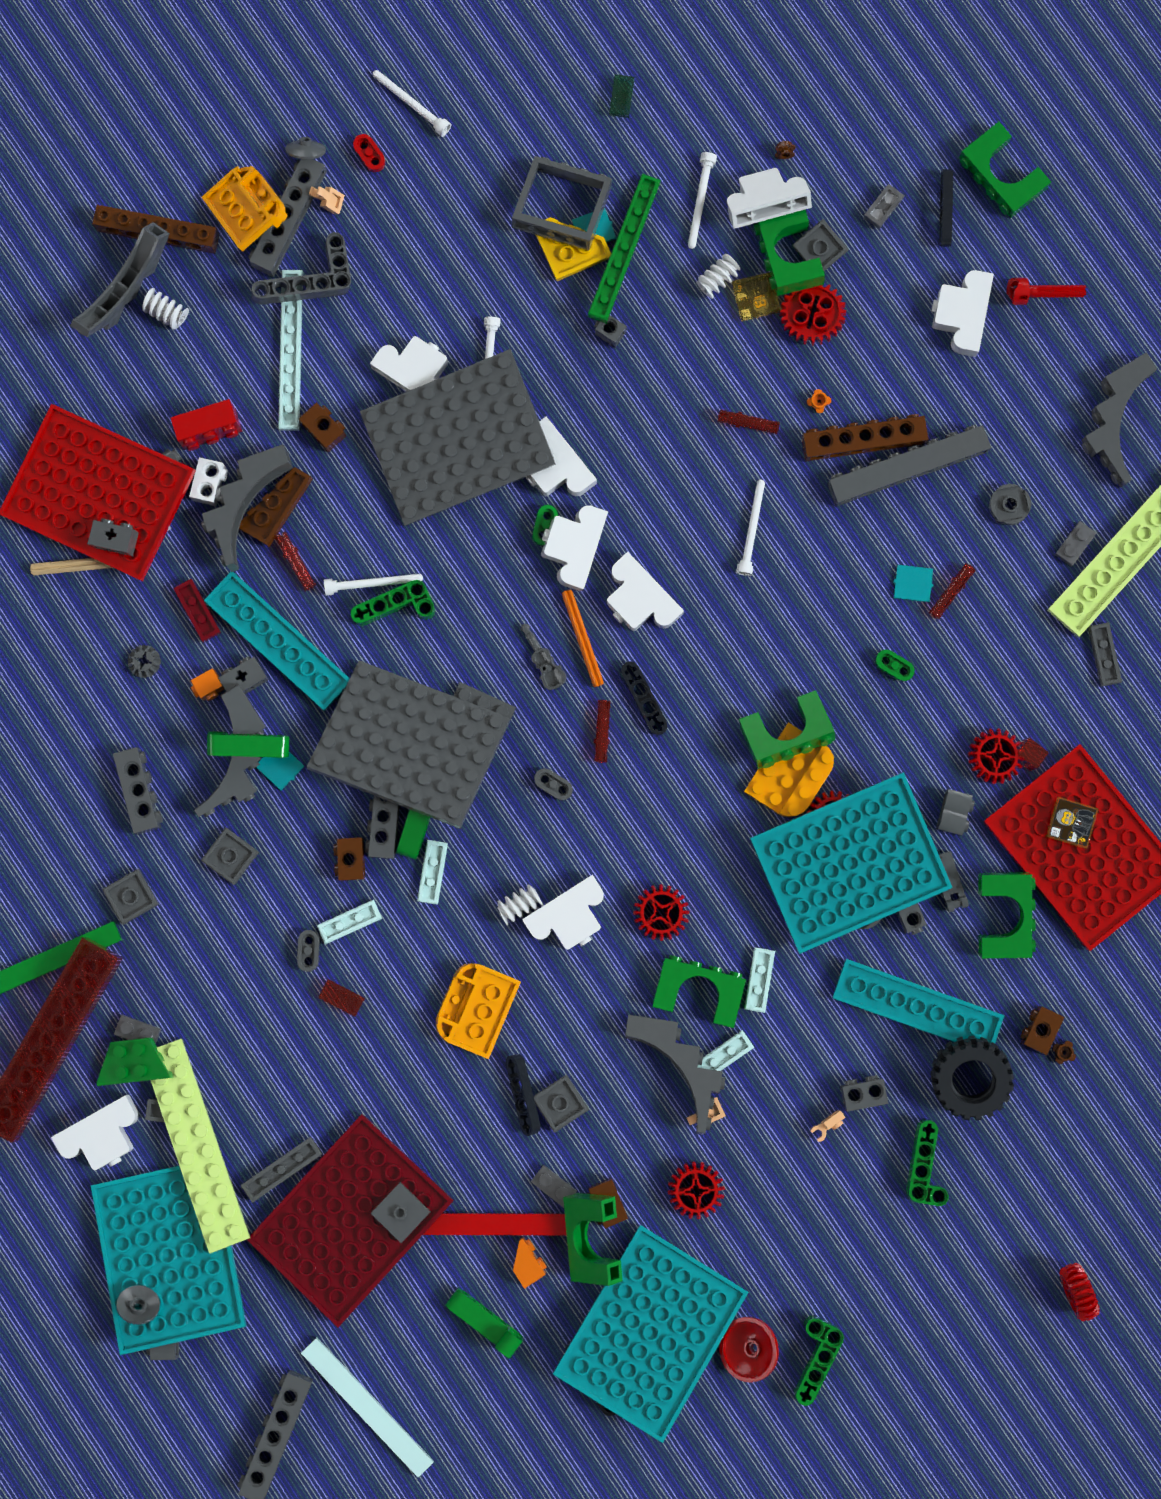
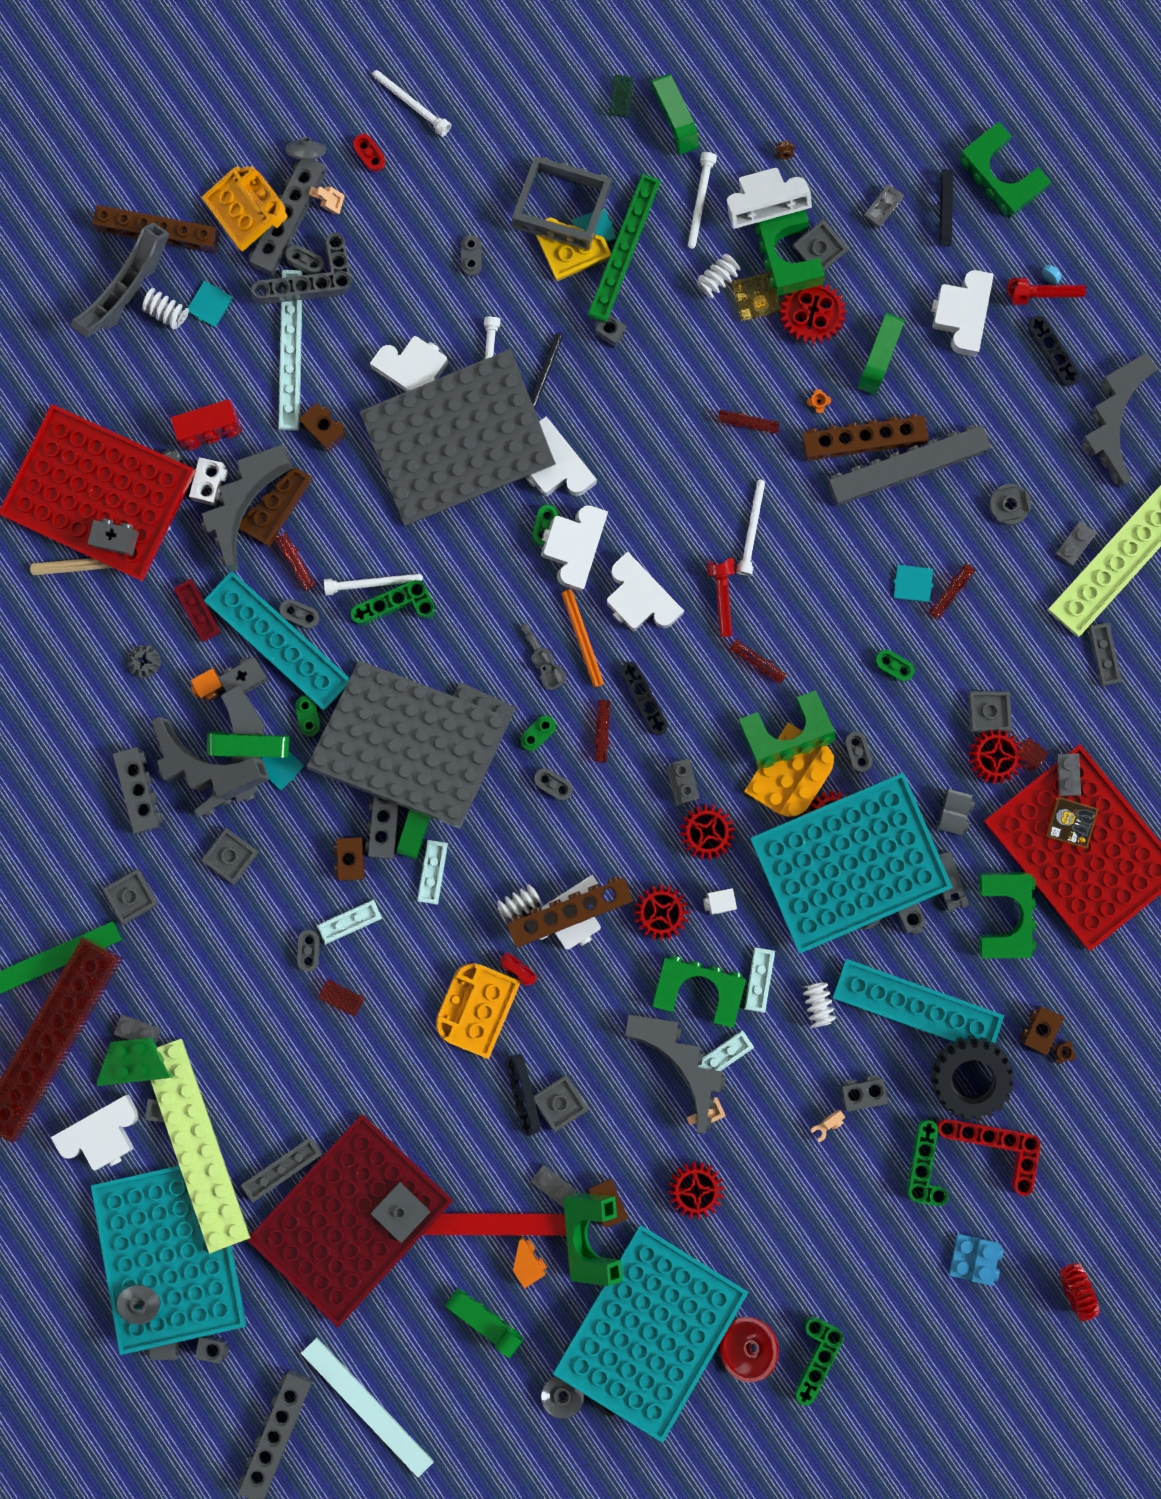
none -> dark grey arch [152,717,270,800]
none -> teal piece [188,281,233,328]
none -> dark grey brick [195,1335,229,1364]
none -> dark grey plate [280,599,320,629]
none -> dark grey plate [286,245,324,275]
none -> green plate [295,696,321,737]
none -> dark grey plate [461,235,482,277]
none -> red plate [500,952,538,986]
none -> reddish brown brick [507,876,633,948]
none -> green plate [521,716,556,751]
none -> black bar [531,332,563,409]
none -> dark grey dish [541,1376,584,1419]
none -> green beam [651,73,699,155]
none -> dark grey window [666,759,700,806]
none -> red gear [679,804,735,860]
none -> white brick [703,888,737,915]
none -> red piece [707,558,735,637]
none -> clear red pin [729,639,787,684]
none -> white piece [803,982,836,1028]
none -> dark grey plate [845,732,873,773]
none -> green beam [857,313,905,395]
none -> red beam [936,1118,1041,1196]
none -> dark azure plate [949,1233,1004,1286]
none -> dark grey plate [968,691,1012,733]
none -> black beam [1028,316,1080,387]
none -> medium azure tile [1041,265,1061,285]
none -> flat silver piece [1057,754,1081,796]

